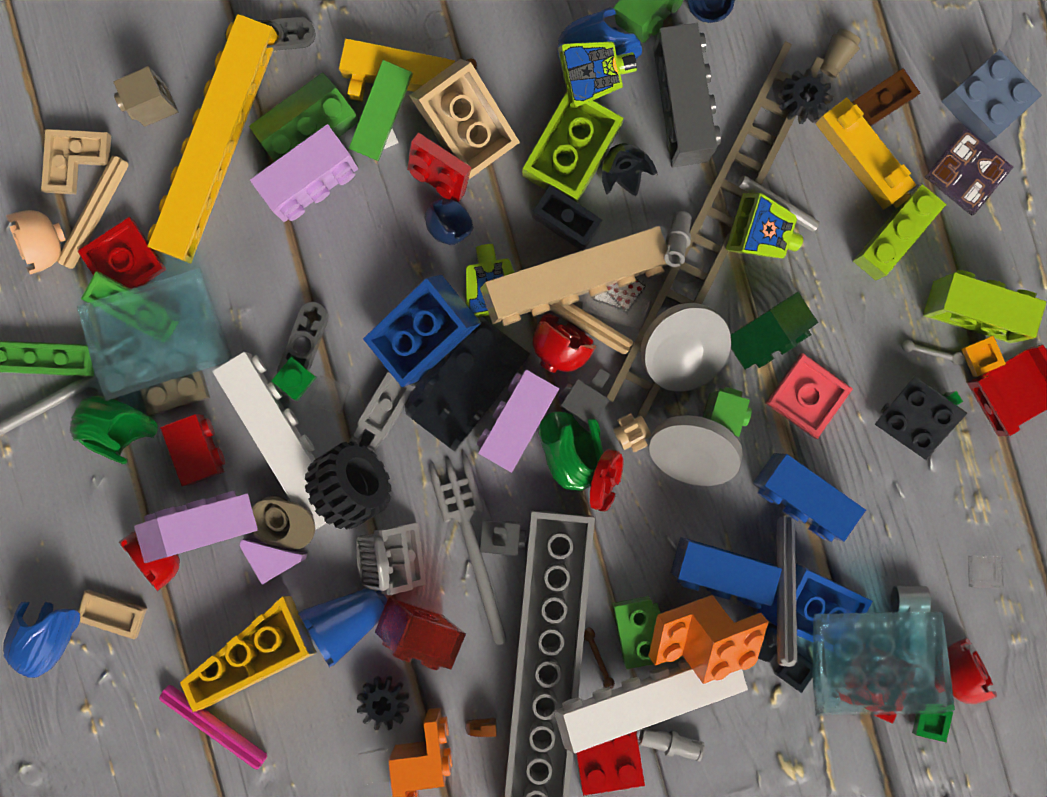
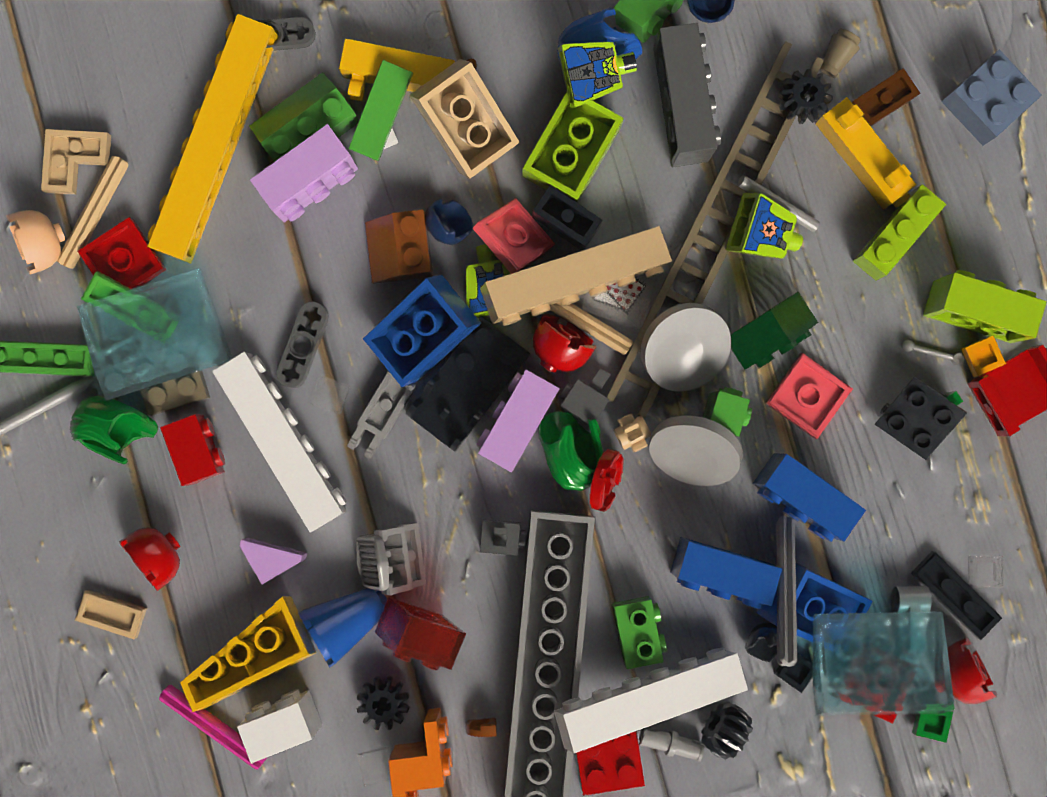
blue hair [3,601,80,678] -> none
dark tan brick [113,66,179,127] -> none
lavender brick [134,491,258,563] -> none
dark tan cap [252,496,315,549] -> none
green plate [271,357,317,401] -> none
black tyre [305,441,392,530] -> none
red plate [407,132,472,202] -> none
light grey piece [429,454,506,645] -> none
reddish brown hinge [584,627,615,689] -> none
black piece [602,143,658,196] -> none
orange bracket [649,595,769,684] -> none
light grey pin [664,211,692,267] -> none
clear purple tile [924,128,1014,216] -> none
none -> white brick [237,689,322,763]
none -> dark orange slope [365,209,433,284]
none -> coral tile [472,198,555,274]
none -> black gear [701,702,753,760]
none -> black tile [911,551,1002,640]

